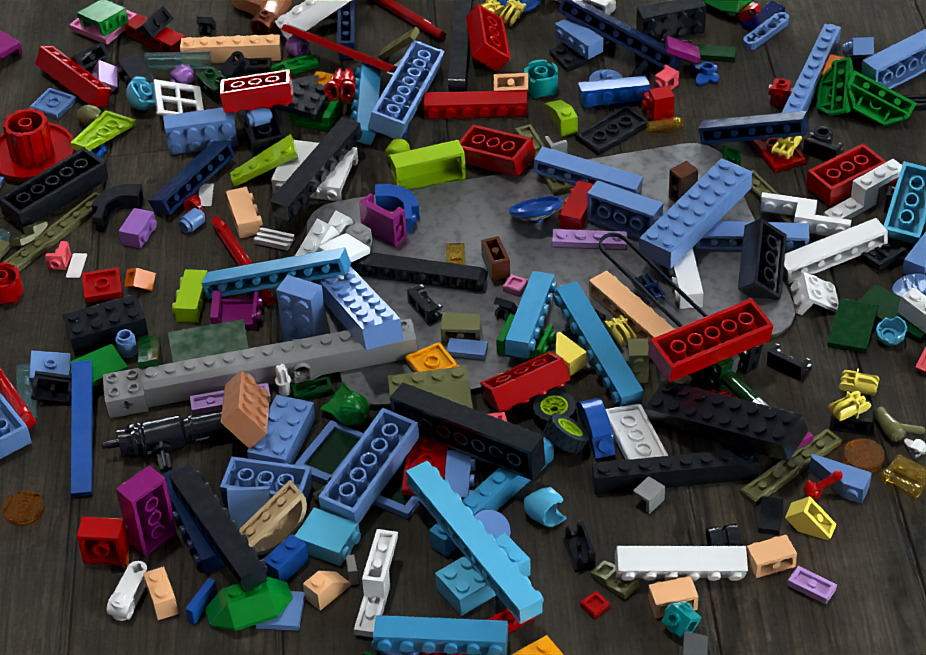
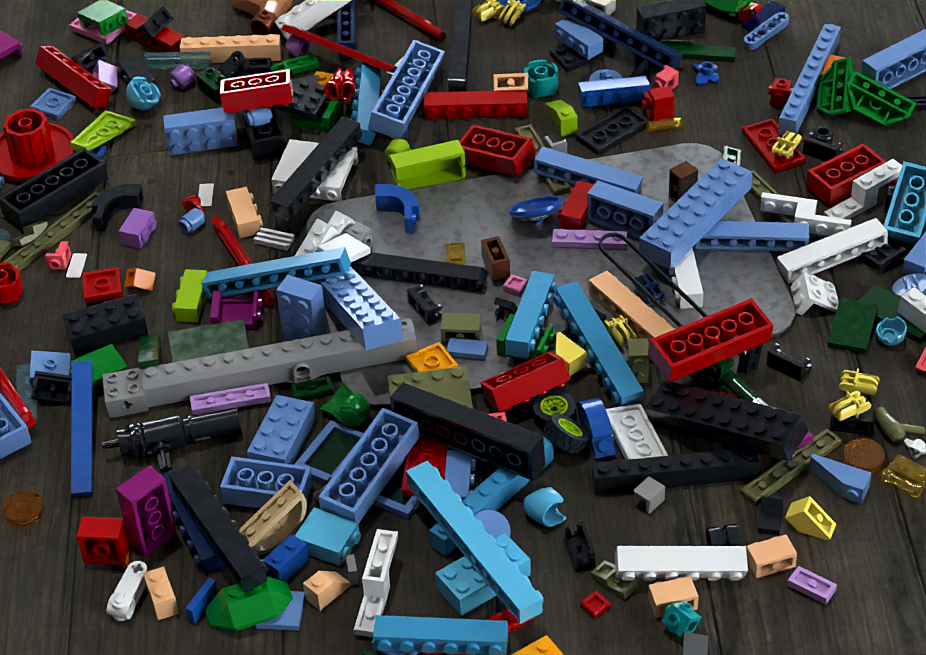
olive piece [76,105,101,127] -> none
medium blue brick [116,329,138,358] -> none
dark blue brick [148,141,235,215] -> none
white window [153,80,204,116] -> none
black tile [196,16,216,35] -> none
nougat brick [221,371,270,449] -> none
medium blue tile [227,486,270,529] -> none
lime wing [230,134,298,187] -> none
white axle [275,364,291,397] -> none
magenta panel [359,193,407,247] -> none
olive tile [378,27,420,60] -> none
red brick [466,4,510,72] -> none
magenta tile [665,36,700,63] -> none
dark blue brick [698,111,809,145] -> none
black slope [738,218,787,300] -> none
red piece [803,470,843,500] -> none
medium blue brick [842,37,874,58] -> none

